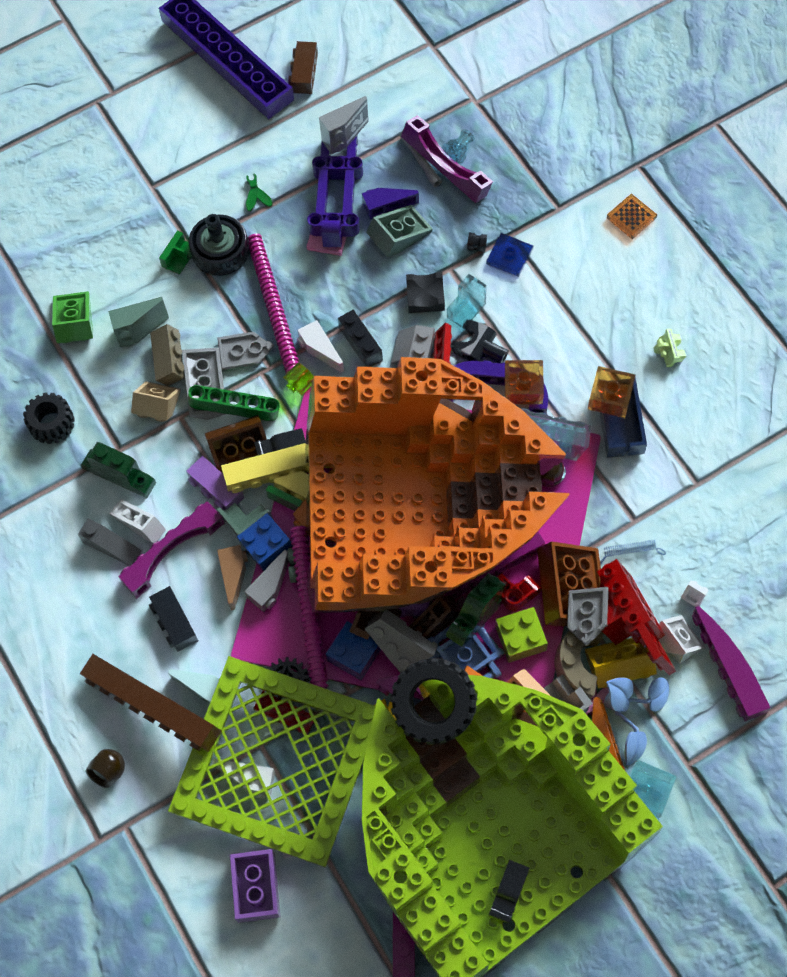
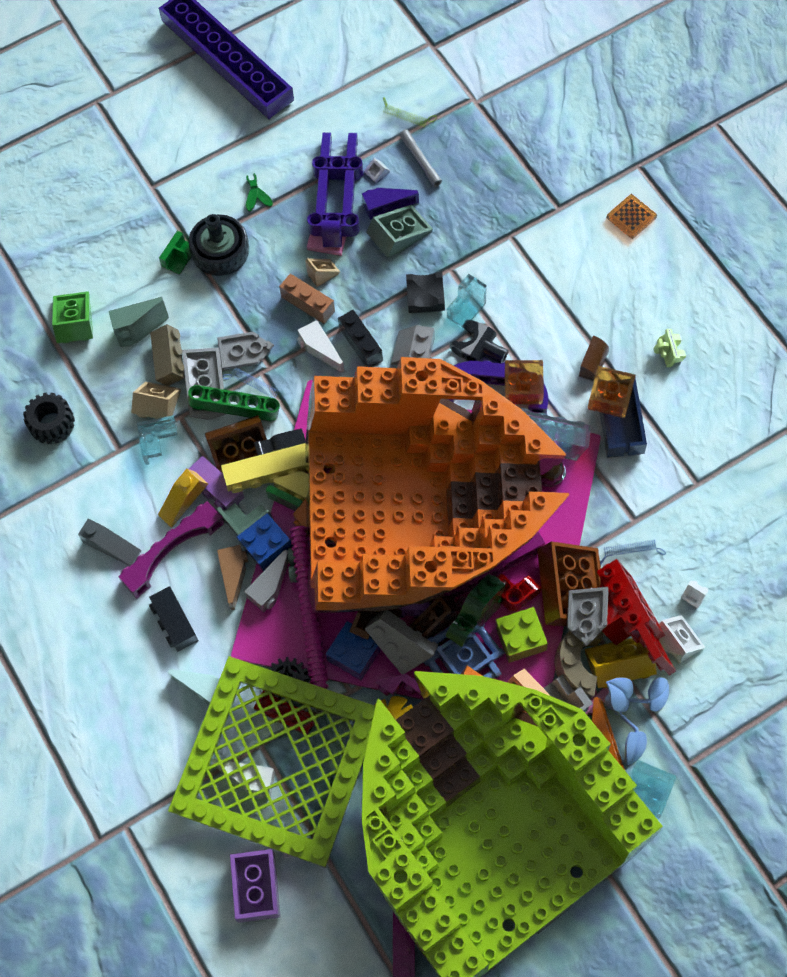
dark green brick [80,442,156,498] -> none
reddish brown brick [80,654,222,752] -> none
dark brown helmet [85,749,125,788] -> none
white slope [109,499,166,544] -> none
dark pink piece [248,234,302,377] -> none
clear neon green brick [283,362,314,396] -> none
reddish brown brick [288,41,318,94] -> none
light grey slope [319,96,369,155] -> none
black tyre [390,658,477,745] -> none
magenta arch [401,115,493,203] -> none
red plate [433,322,452,364] -> none
clear light blue connector [441,129,474,164] -> none
black wheel [467,232,487,252] -> none
clear blue plate [486,233,534,277] -> none
black piece [489,859,530,923] -> none
magenta slope [692,606,771,722] -> none
none -> clear light blue panel [137,415,178,465]
none -> yellow slope [158,468,208,527]
none -> light blue piece [222,368,278,398]
none -> nougat brick [279,274,335,324]
none -> tan slope [305,258,340,287]
none -> white slope [363,158,390,183]
none -> piece [383,97,437,127]
none -> reddish brown brick [579,335,609,382]

